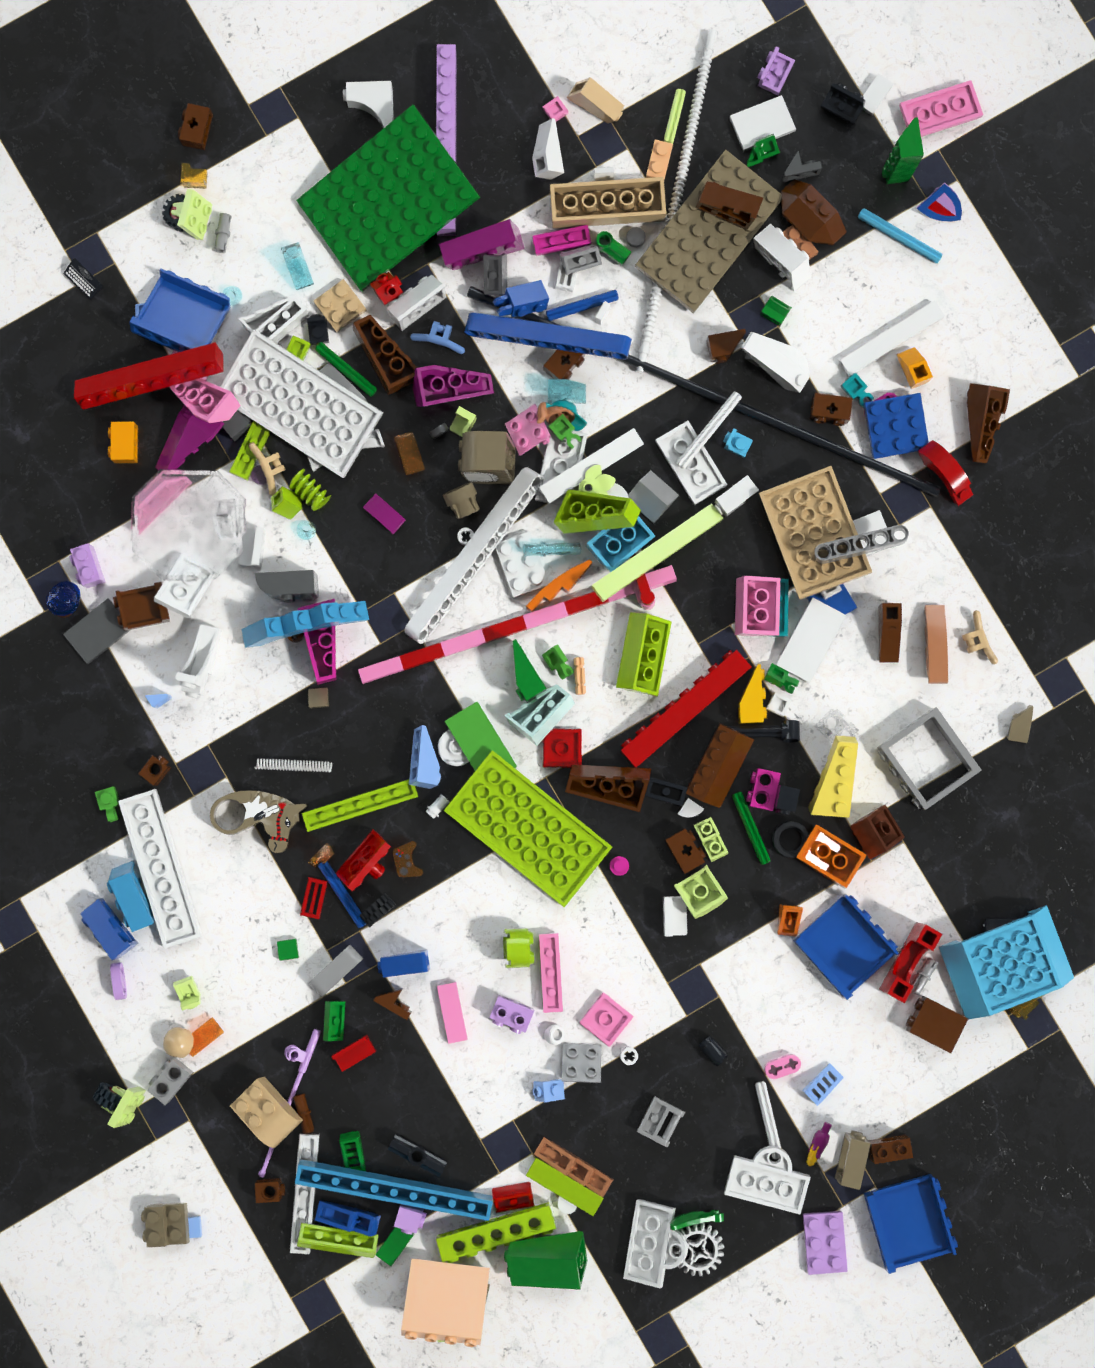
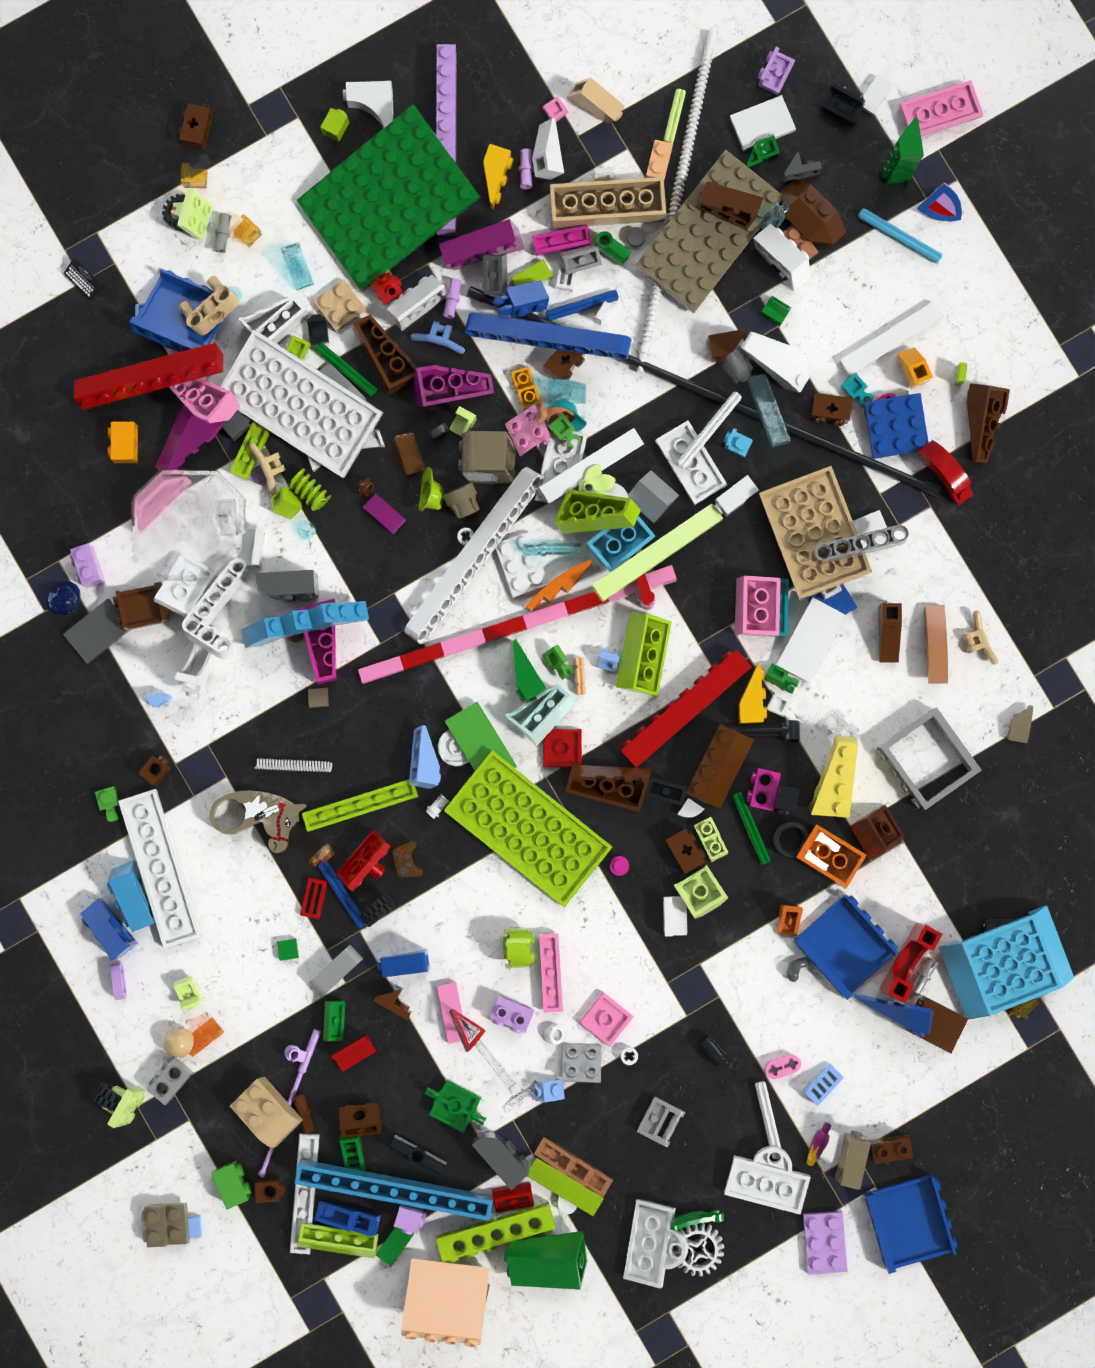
none -> tan piece [179,276,239,336]
none -> white beam [182,558,248,660]
none -> bright green brick [211,1160,252,1210]
none -> clear yellow panel [233,214,262,248]
none -> lime brick [320,108,349,142]
none -> reddish brown brick [339,1102,382,1138]
none -> reddish brown plate [357,478,374,496]
none -> lime piece [418,467,444,512]
none -> green plate [424,1079,486,1133]
none -> lavender pin [442,278,462,318]
none -> clear piece [449,1009,540,1114]
none -> dark grey brick [472,1131,529,1190]
none -> yellow slope [483,144,513,209]
none -> lime tile [511,259,553,286]
none -> light orange slope [511,366,541,409]
none -> lavender pin [519,149,534,189]
none -> light blue tile [597,648,620,673]
none -> clear slope [722,346,753,384]
none -> clear light blue tile [747,374,791,447]
none -> clear light blue plate [759,202,789,230]
none -> dark grey arm [786,956,810,982]
none -> blue wedge [854,994,934,1037]
none -> lime tile [954,362,968,386]

